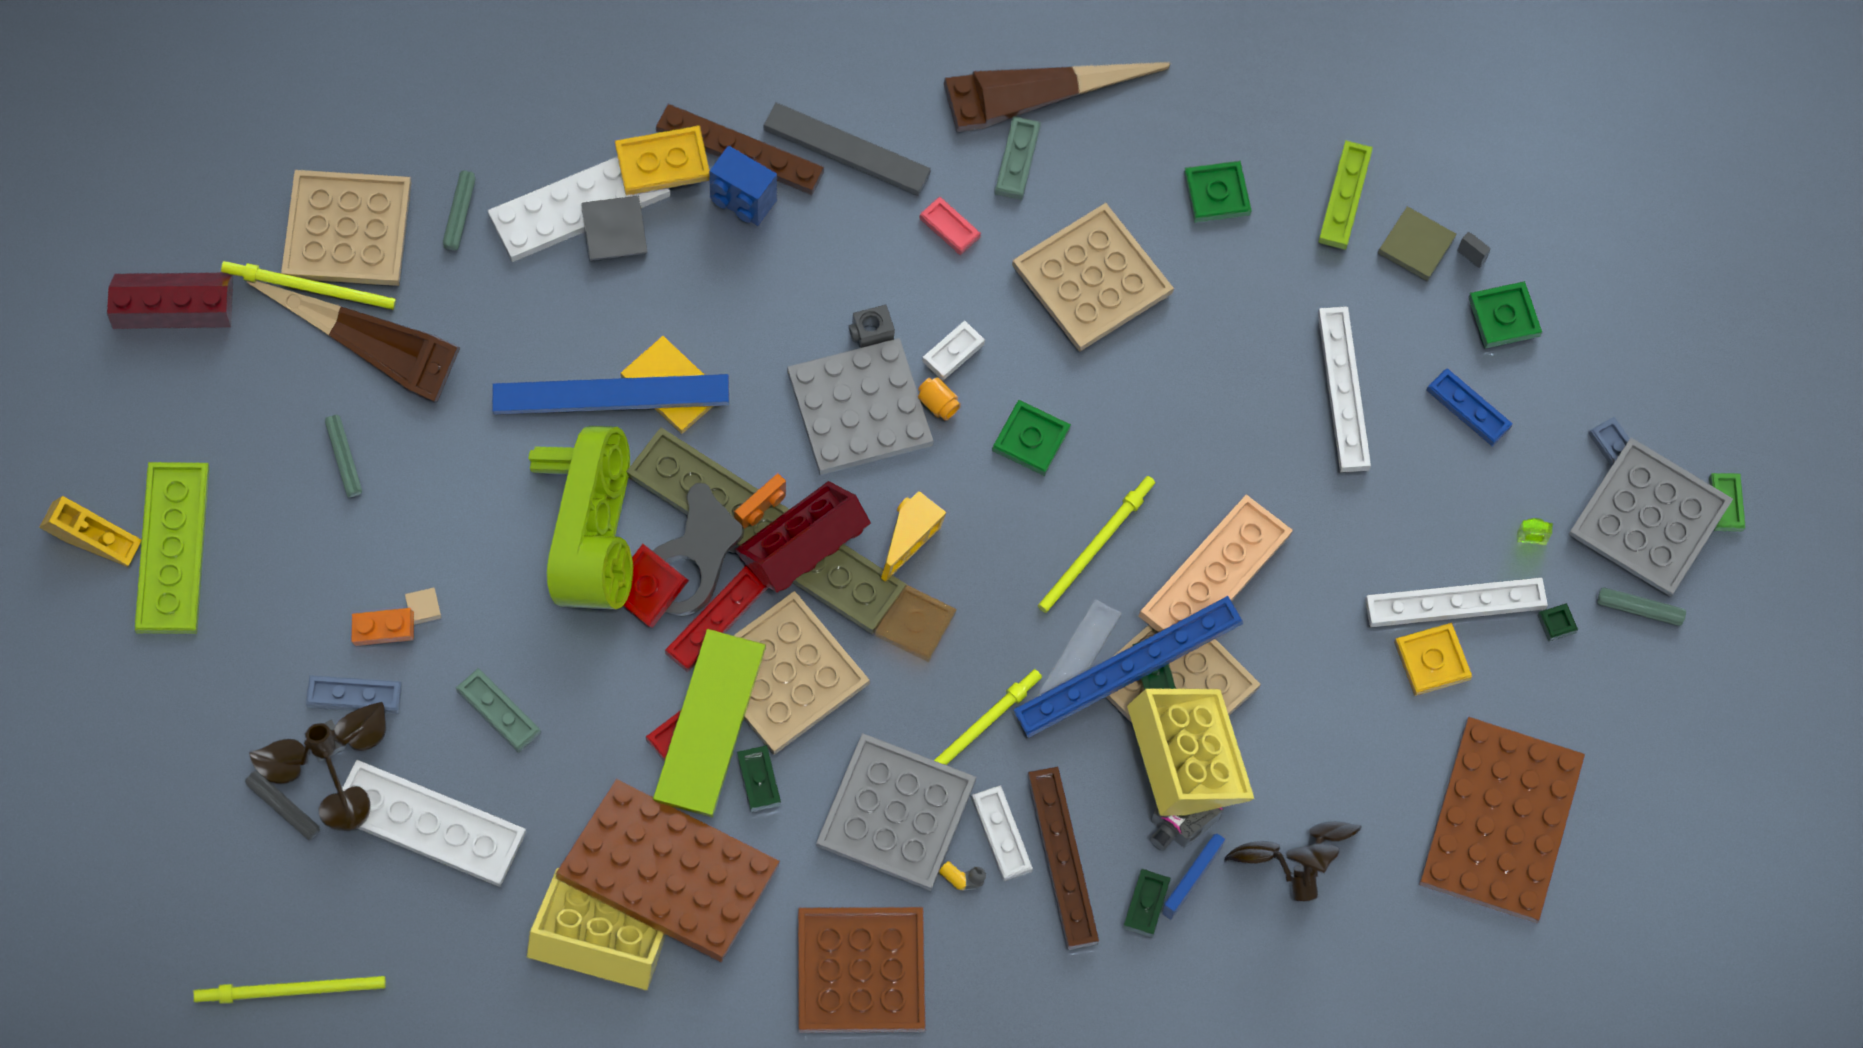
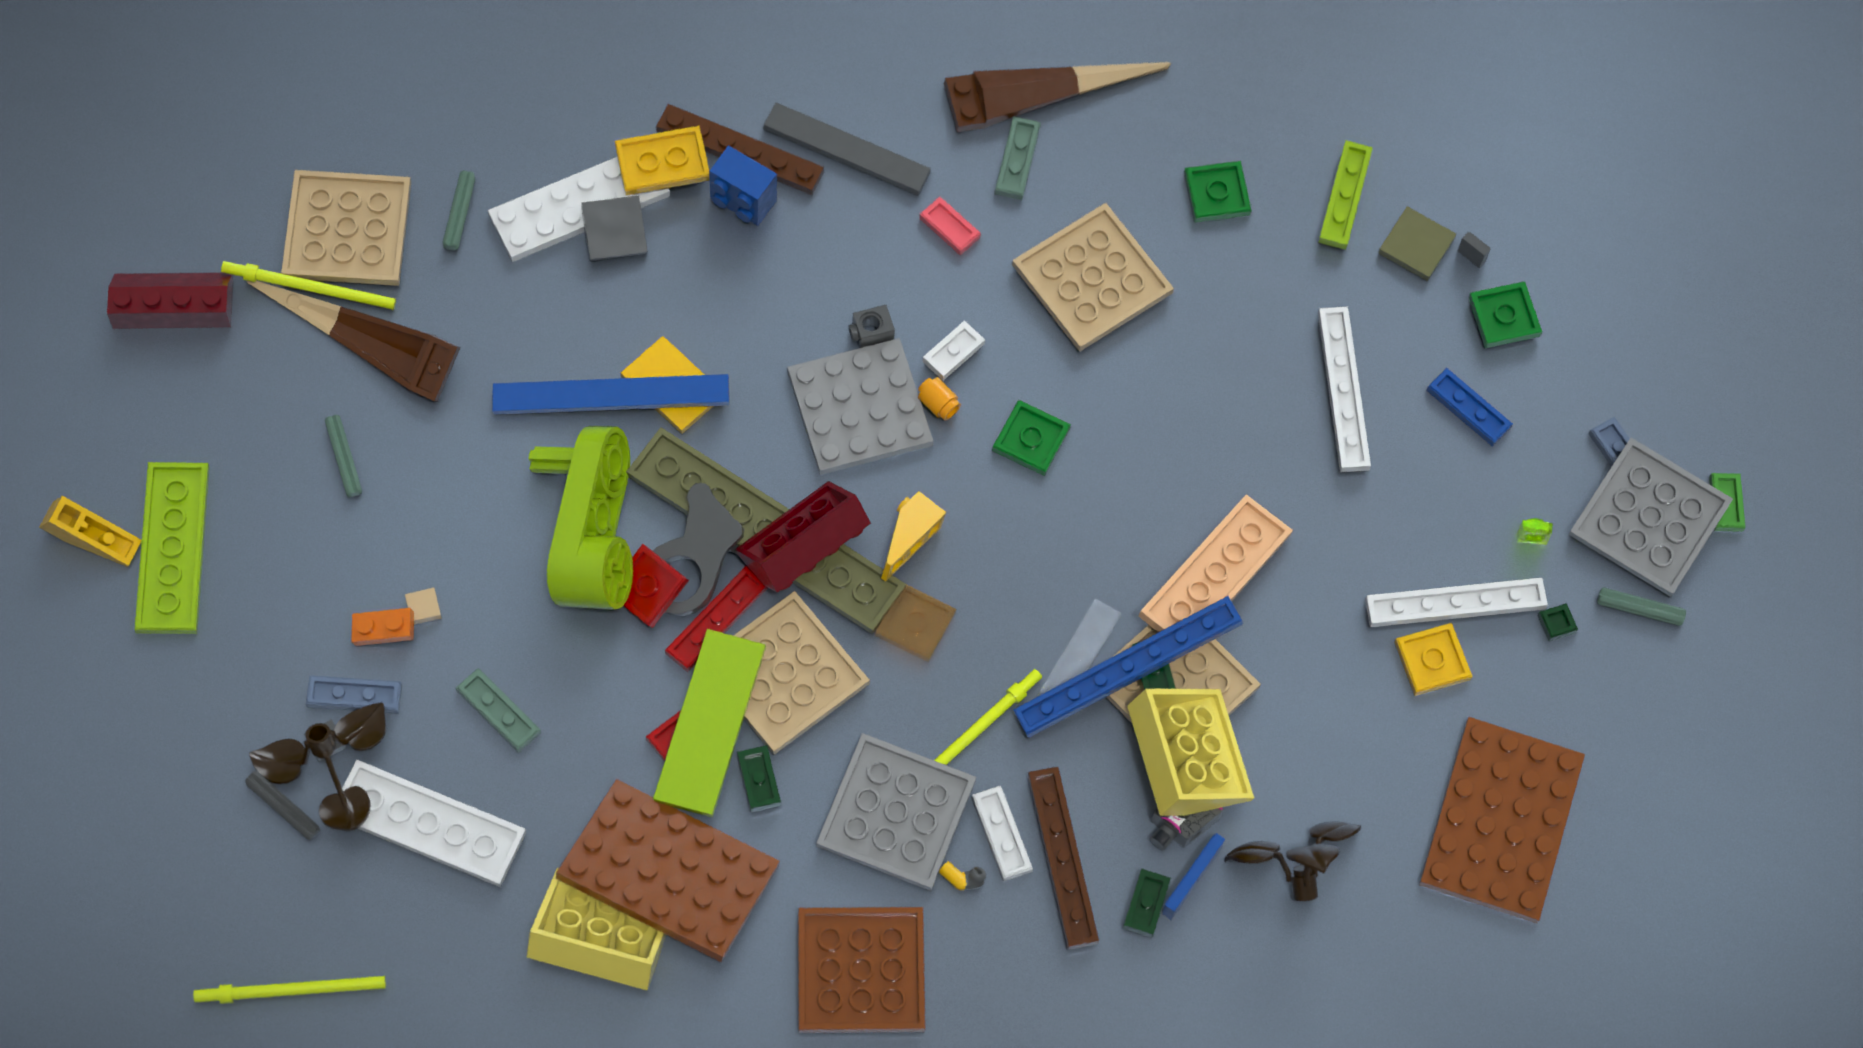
orange plate [734,473,786,529] -> none
neon yellow bar [1038,476,1156,613] -> none

